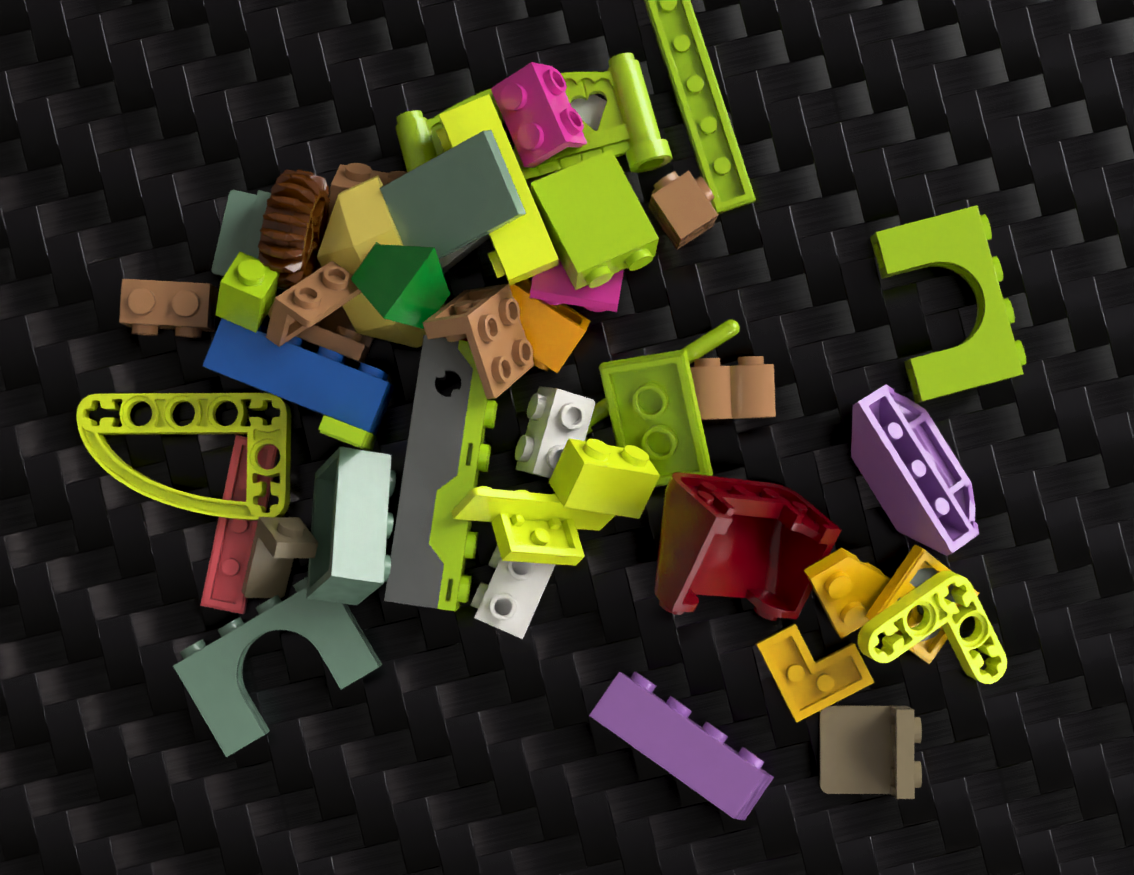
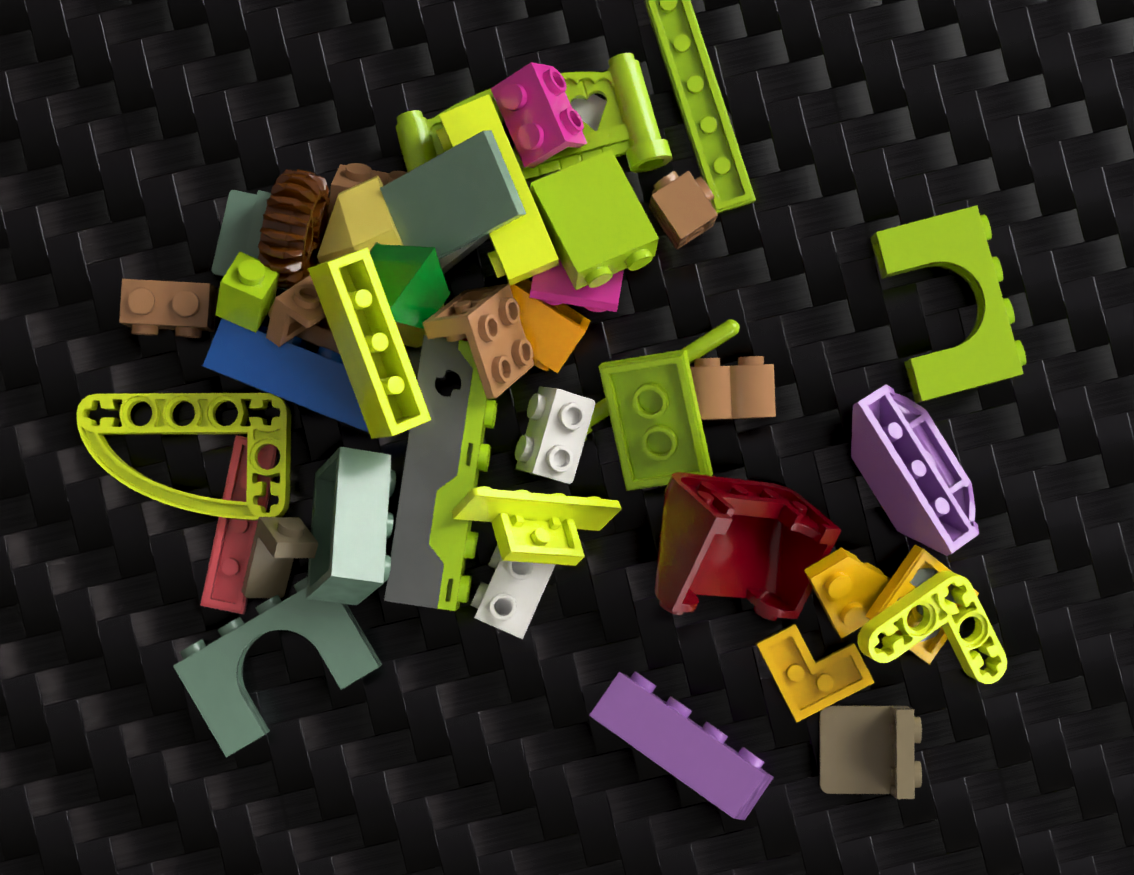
lime tile [318,415,378,451] -> none
neon yellow brick [548,438,660,519] -> none
none -> neon yellow brick [308,247,431,439]

